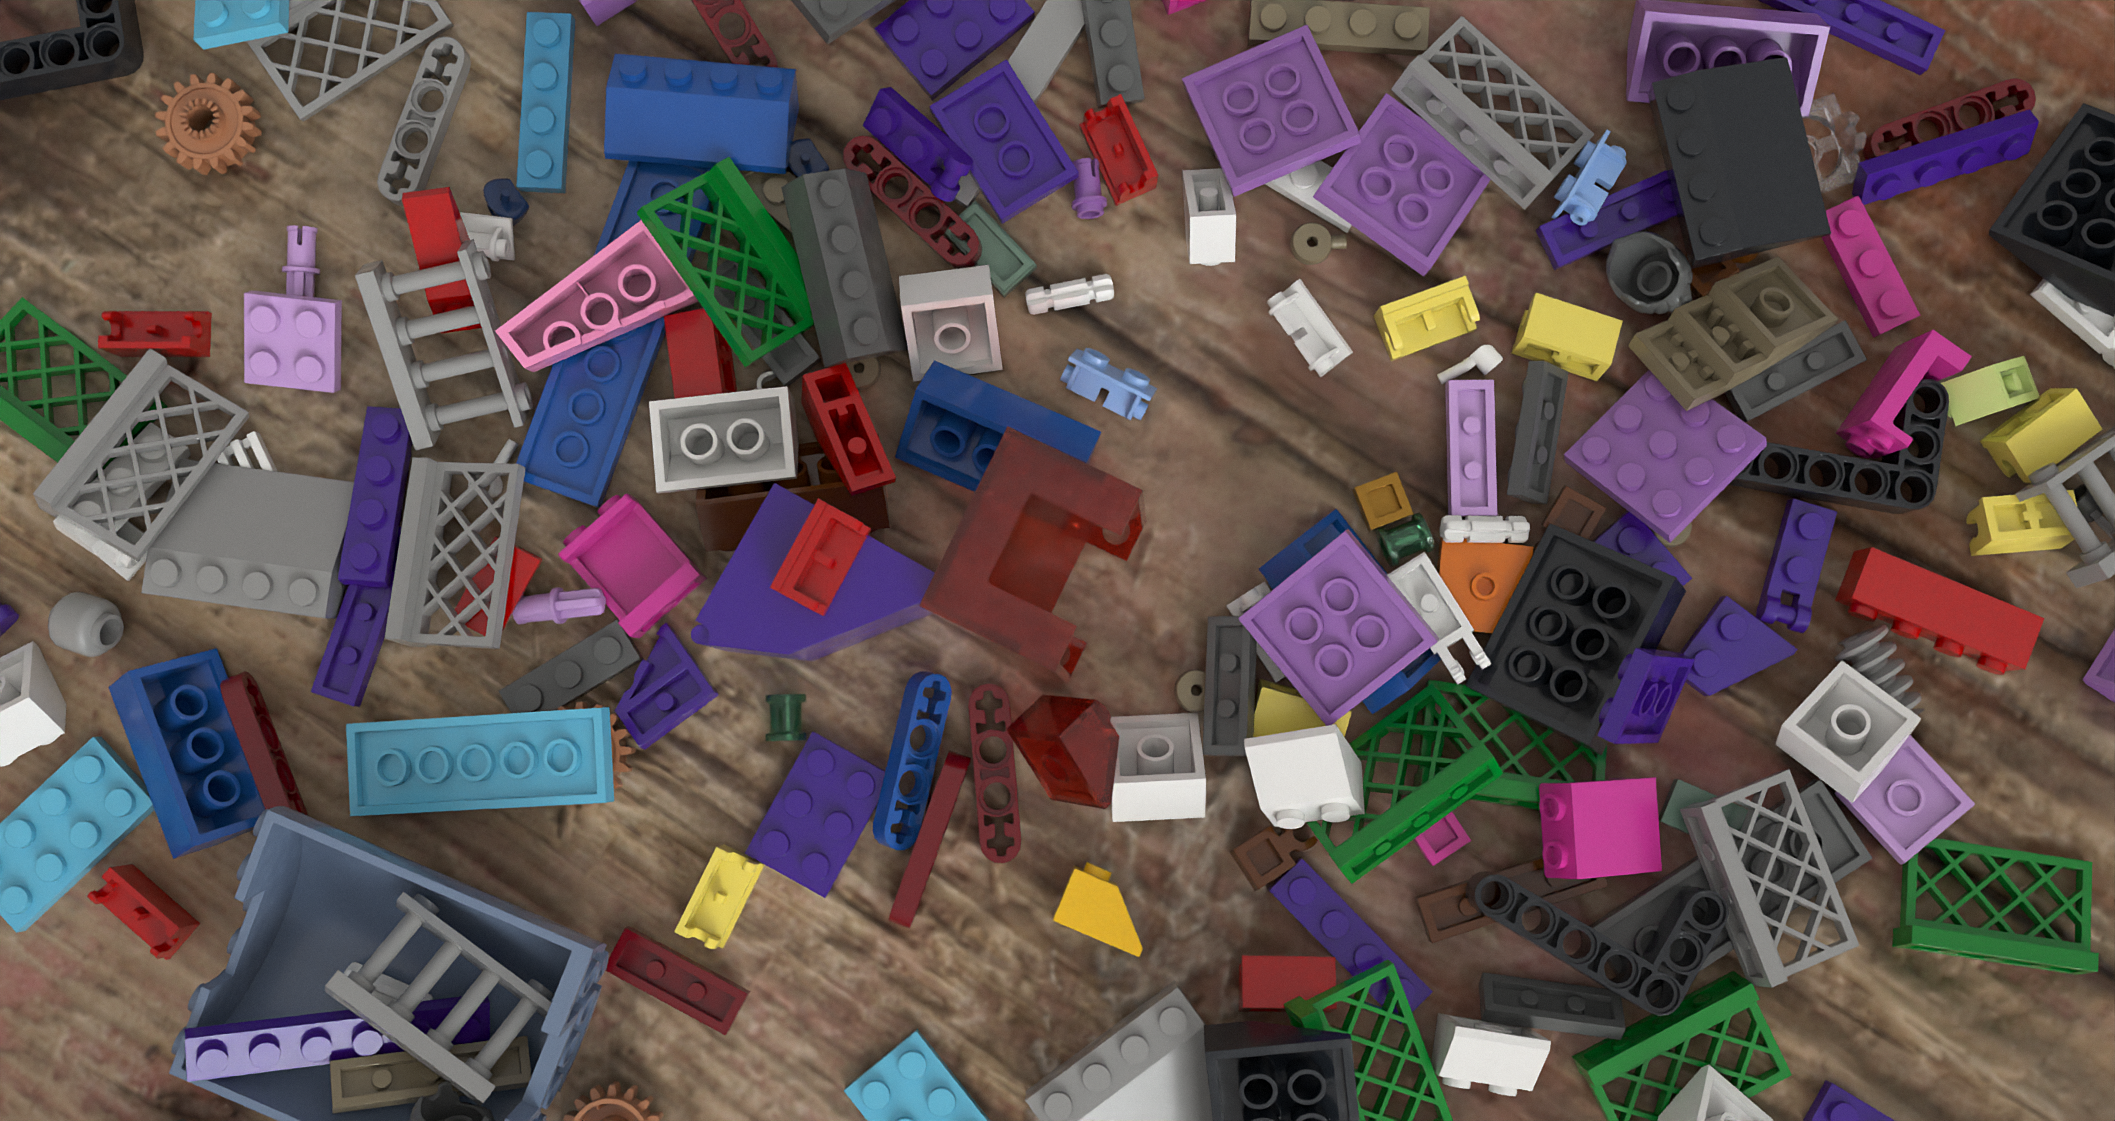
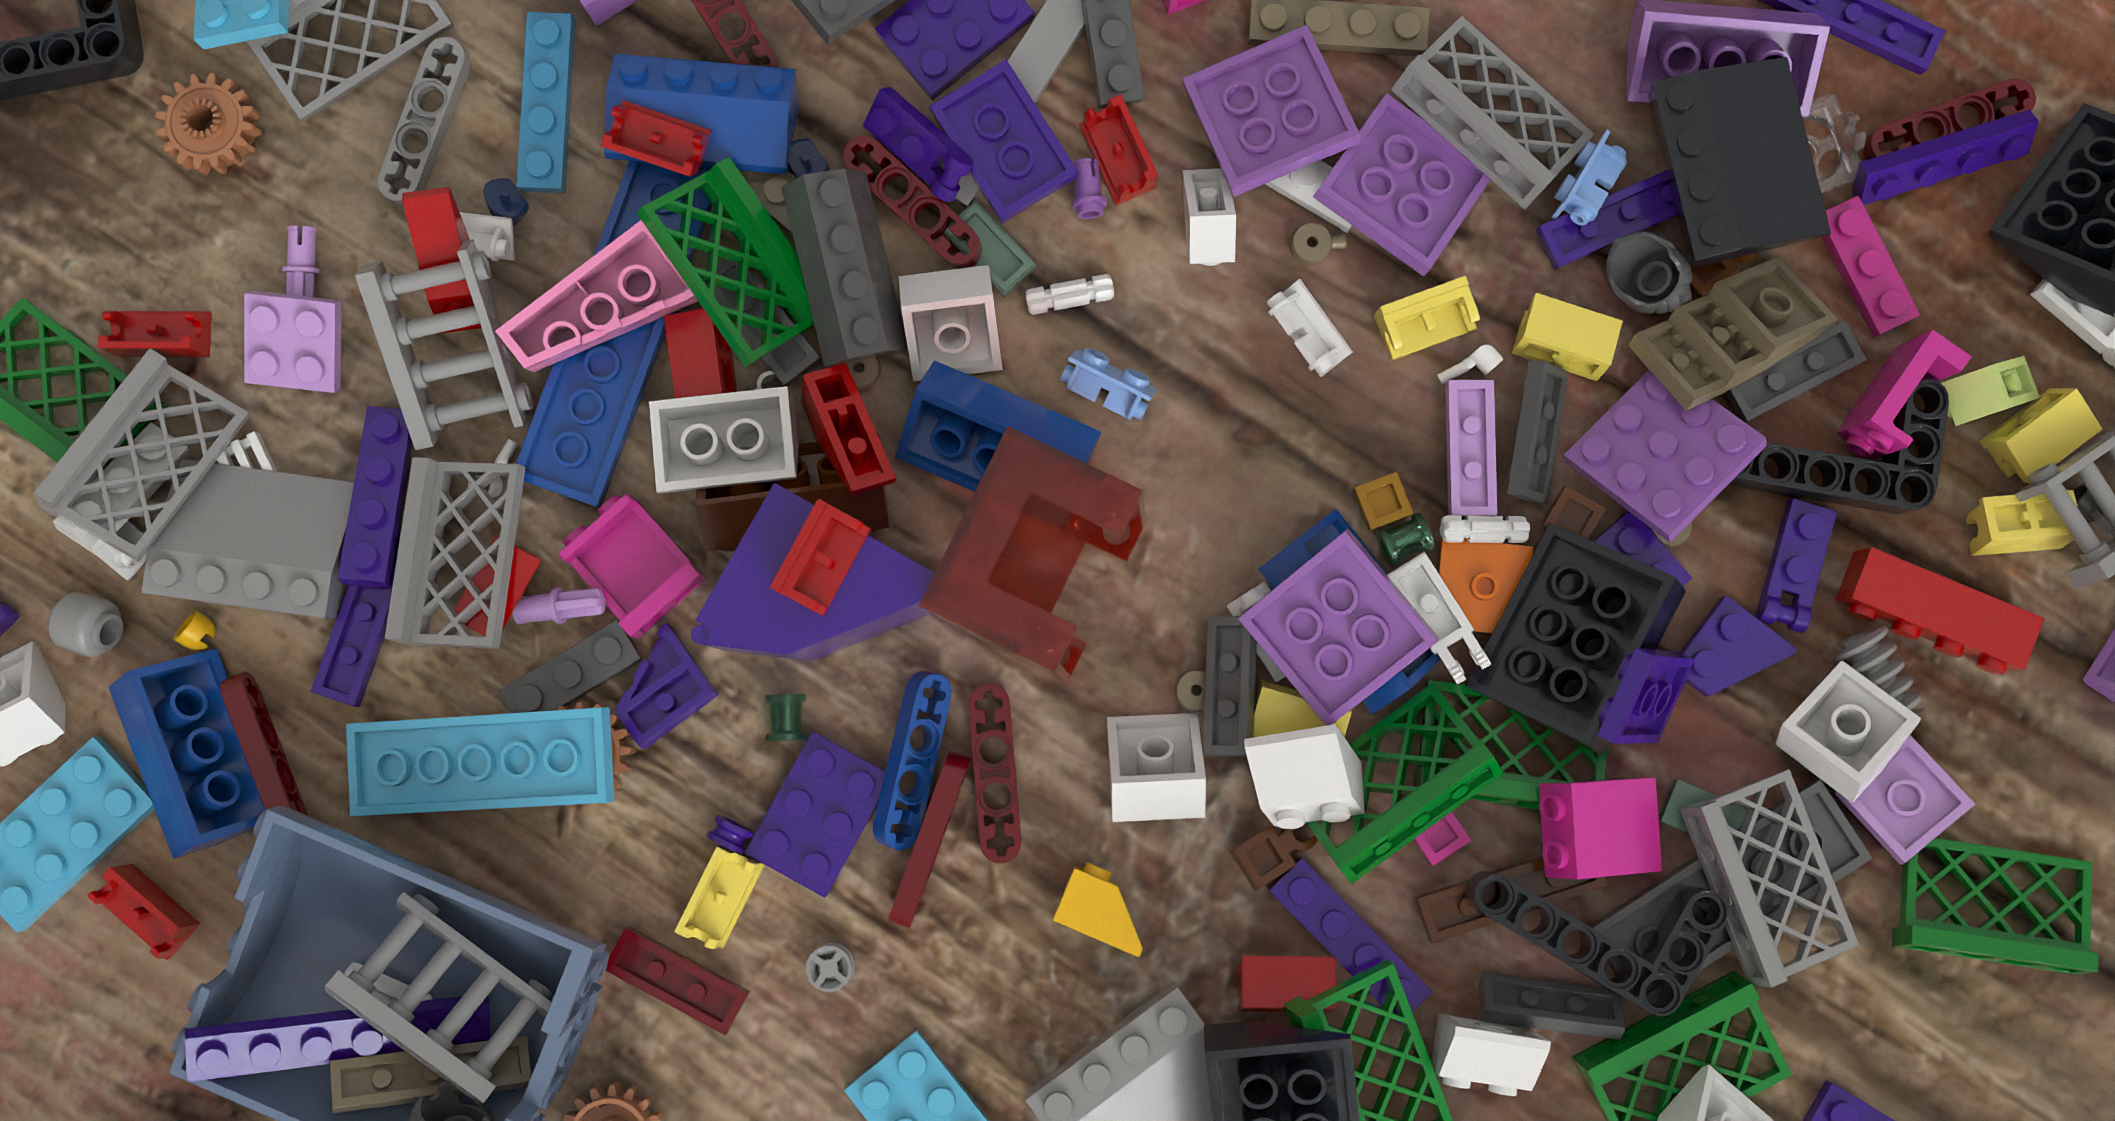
clear red slope [1006,694,1119,809] -> none
none -> yellow hinge [173,610,216,650]
none -> red hinge [600,100,712,177]
none -> dark purple bush [706,814,754,854]
none -> light grey wheel [806,942,855,992]

